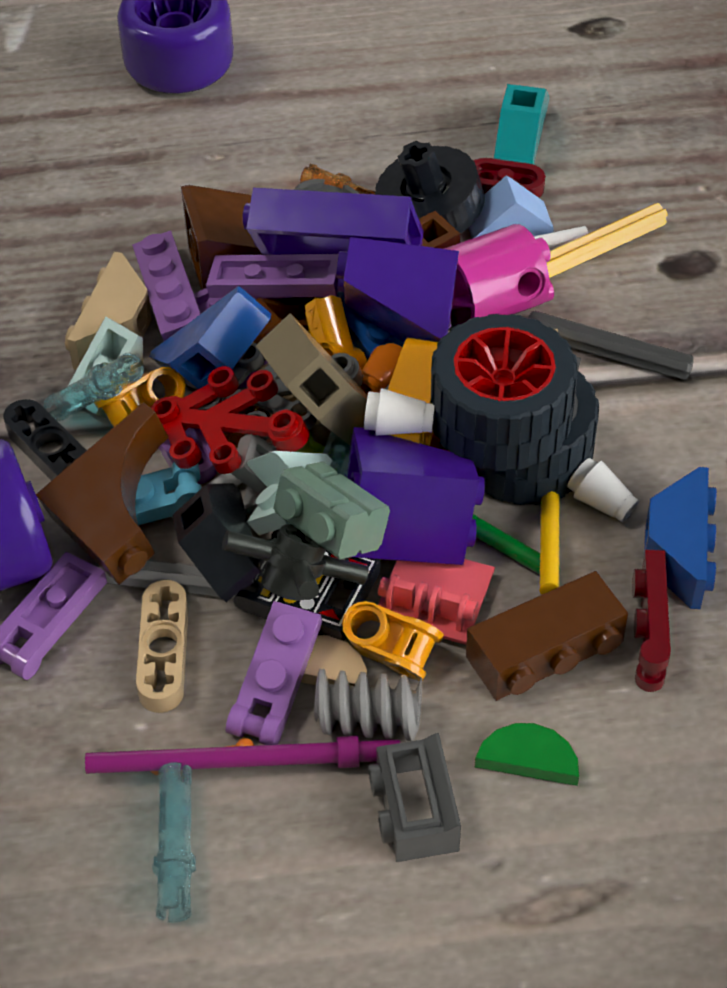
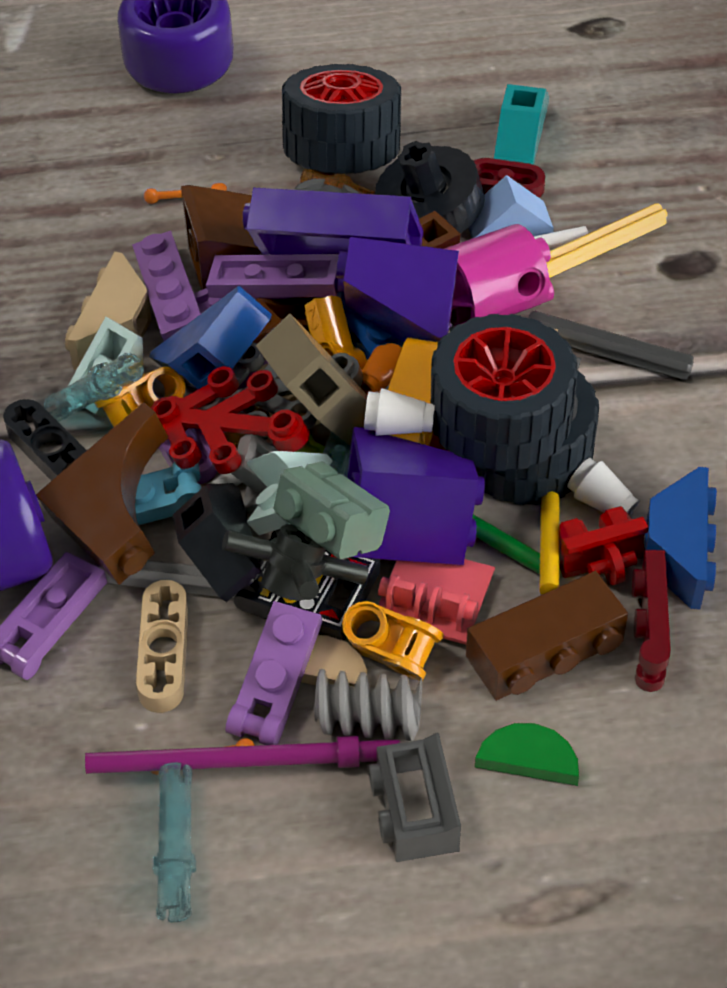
none -> orange hinge [144,183,227,204]
none -> black wheel [282,64,401,174]
none -> red hips [559,506,649,586]

